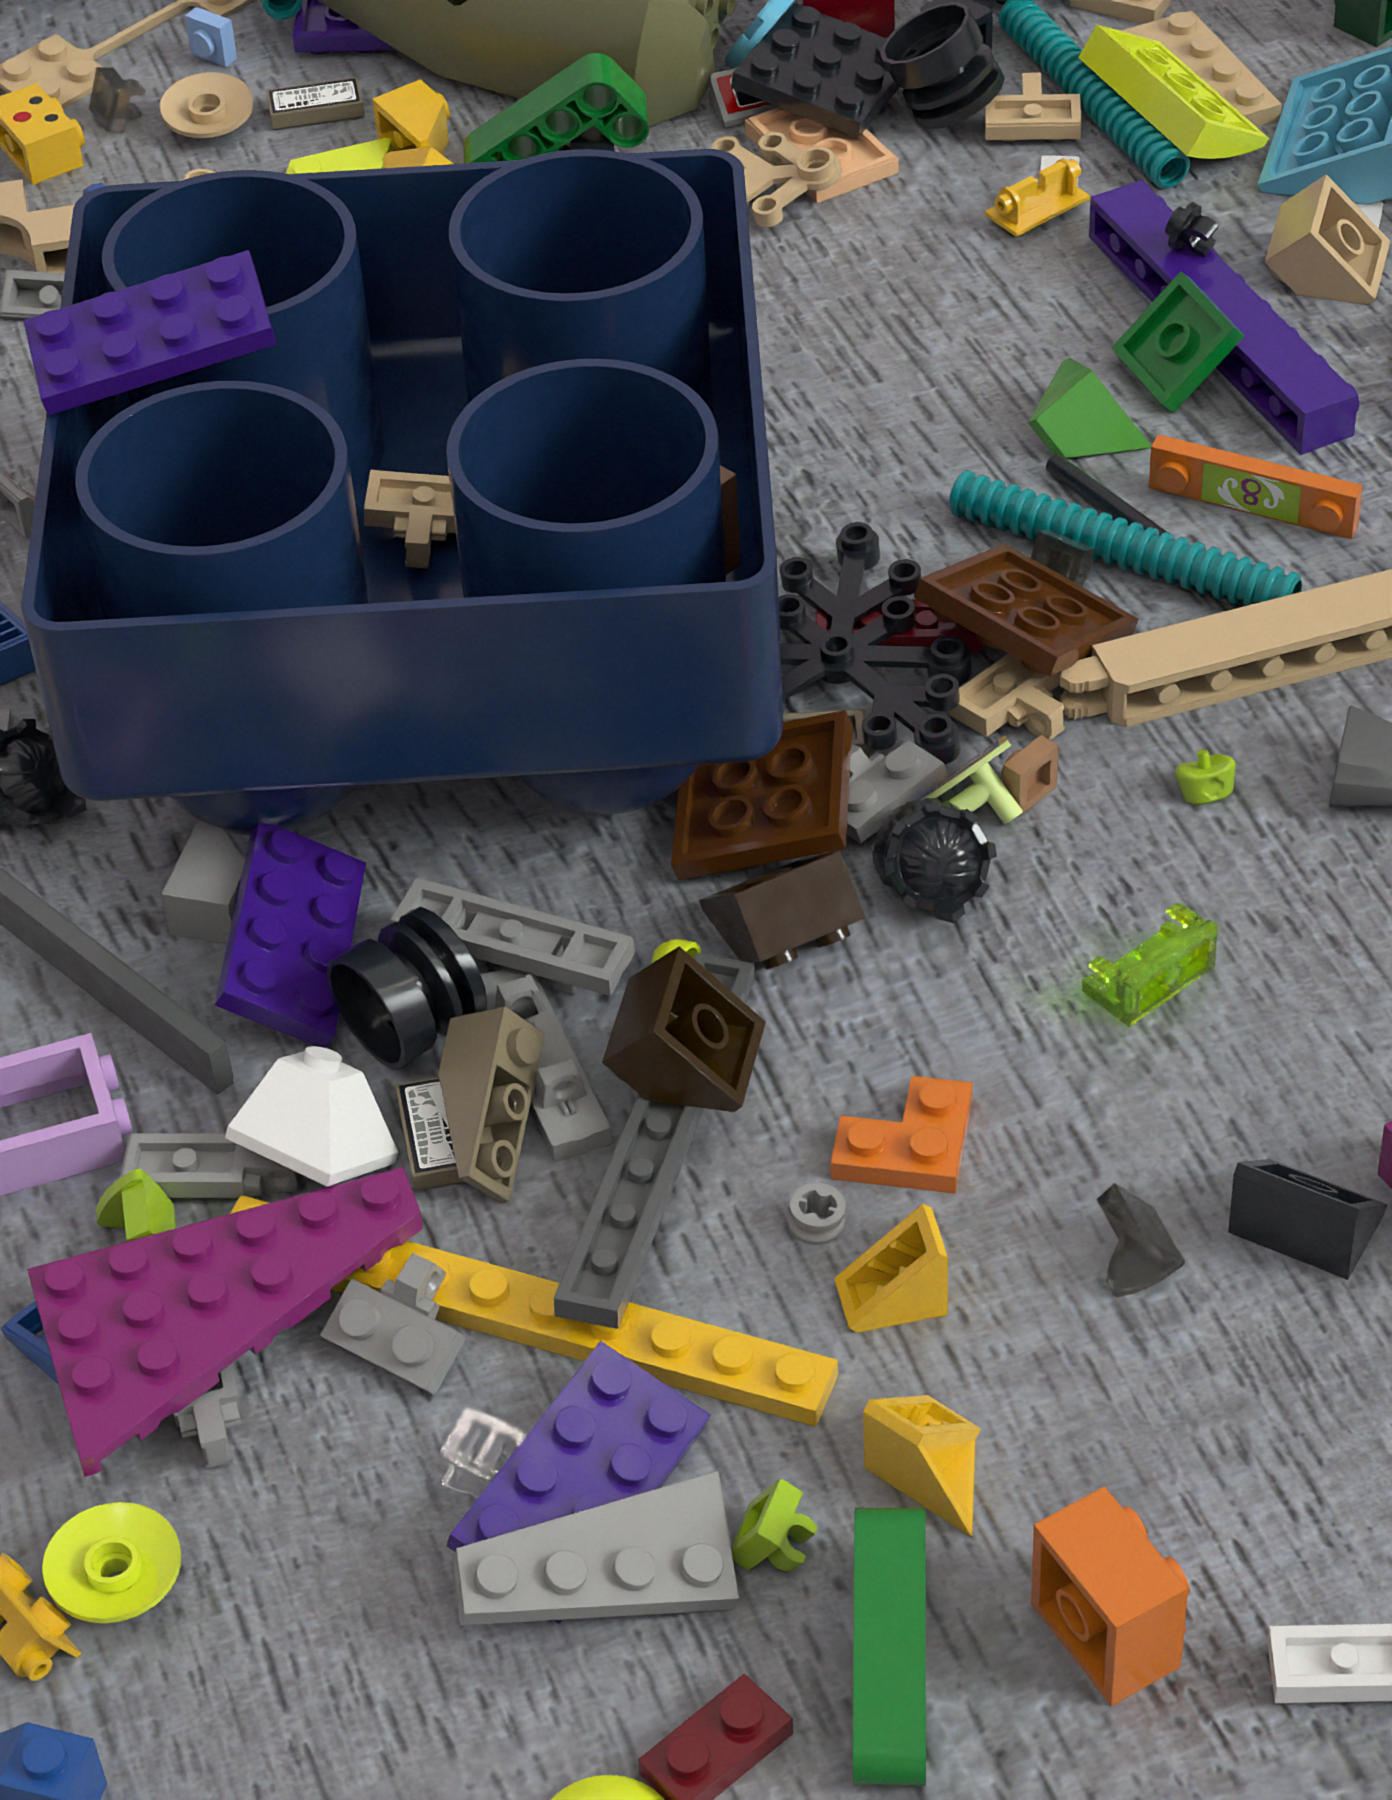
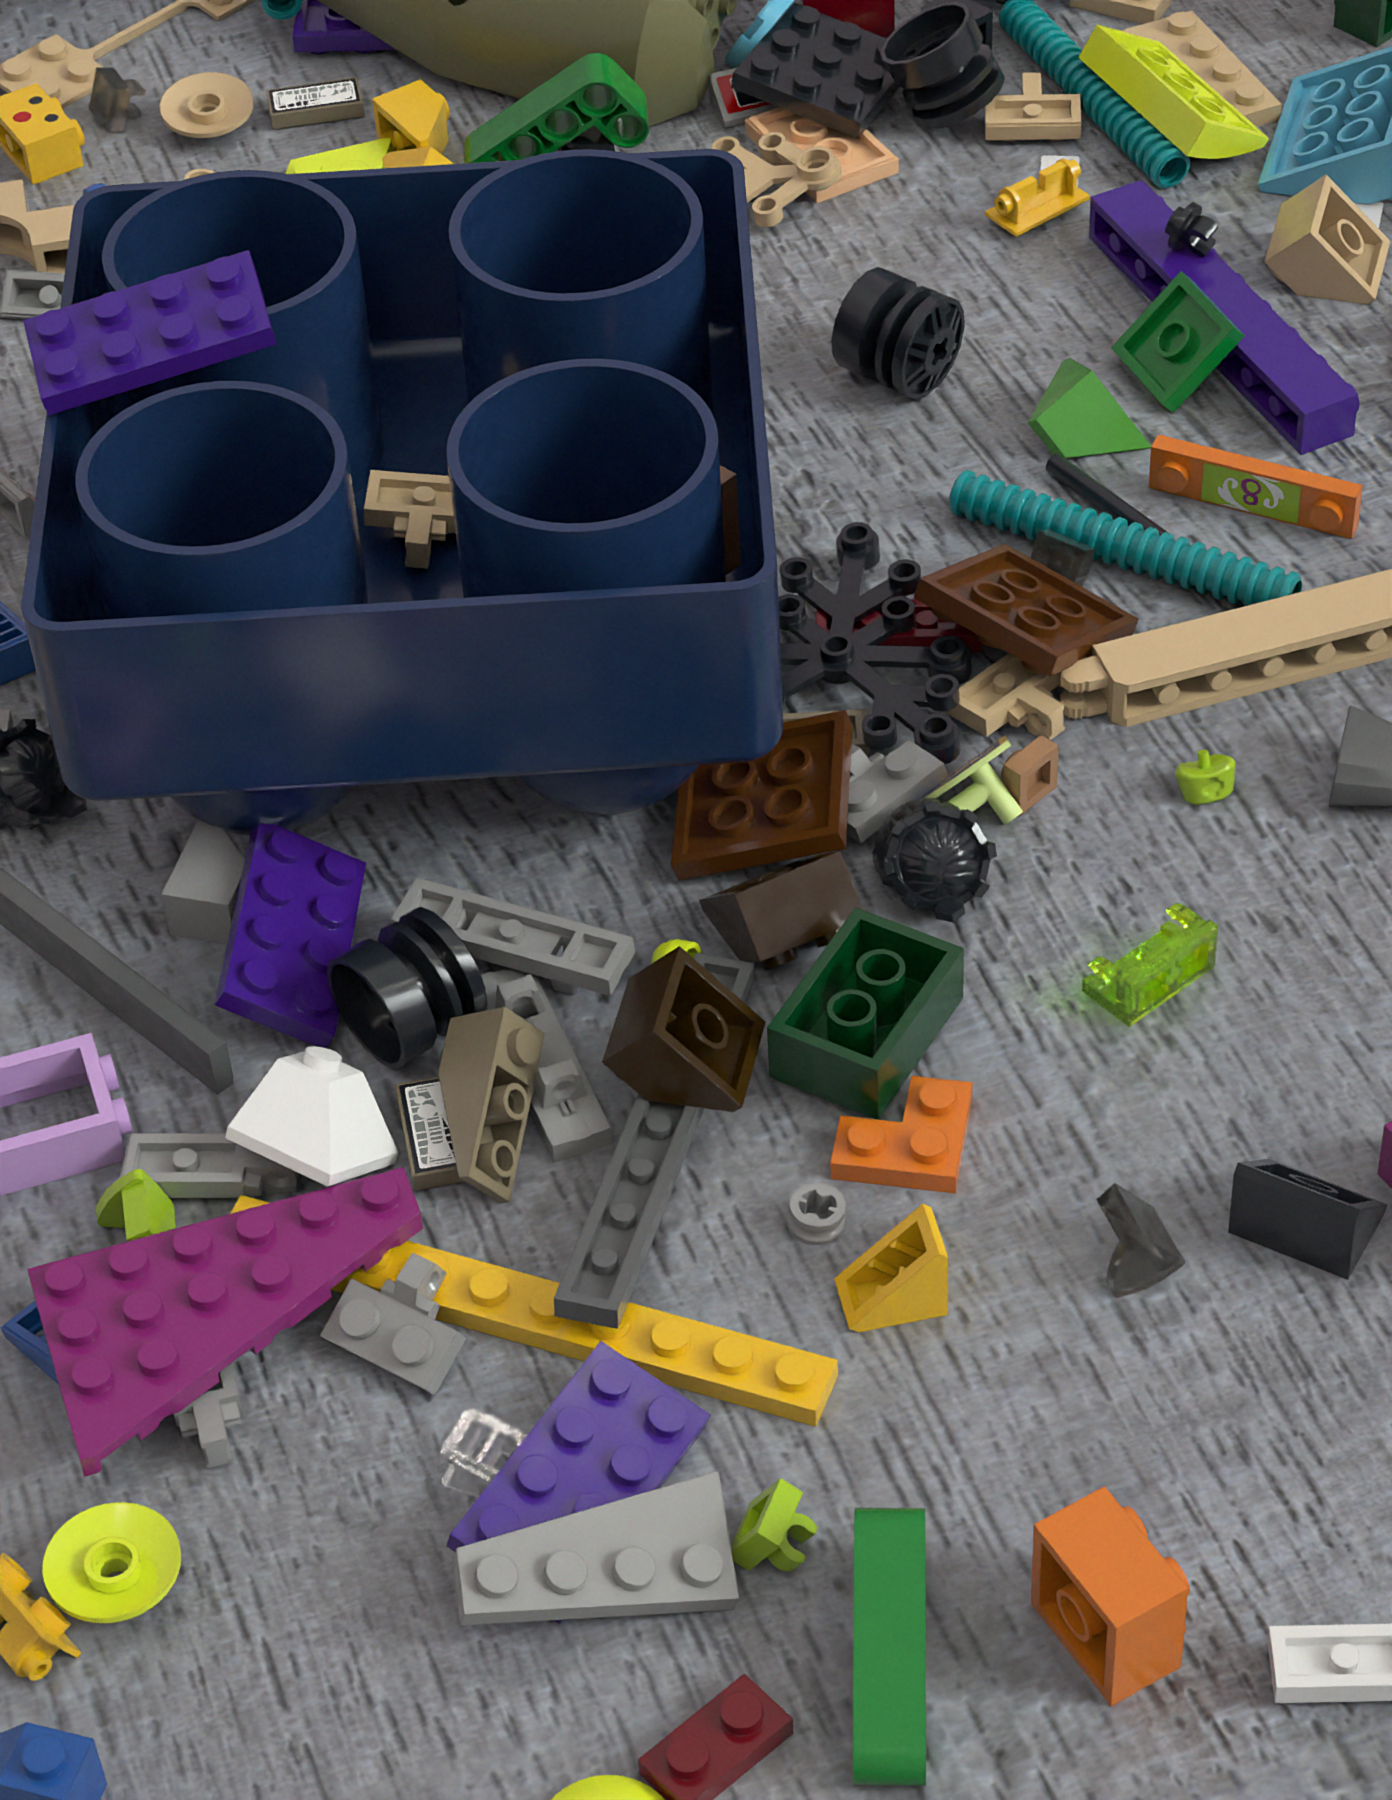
light blue plate [185,7,237,68] -> none
yellow slope [863,1395,981,1537] -> none
none -> dark green brick [767,907,964,1120]
none -> black wheel [831,267,965,399]

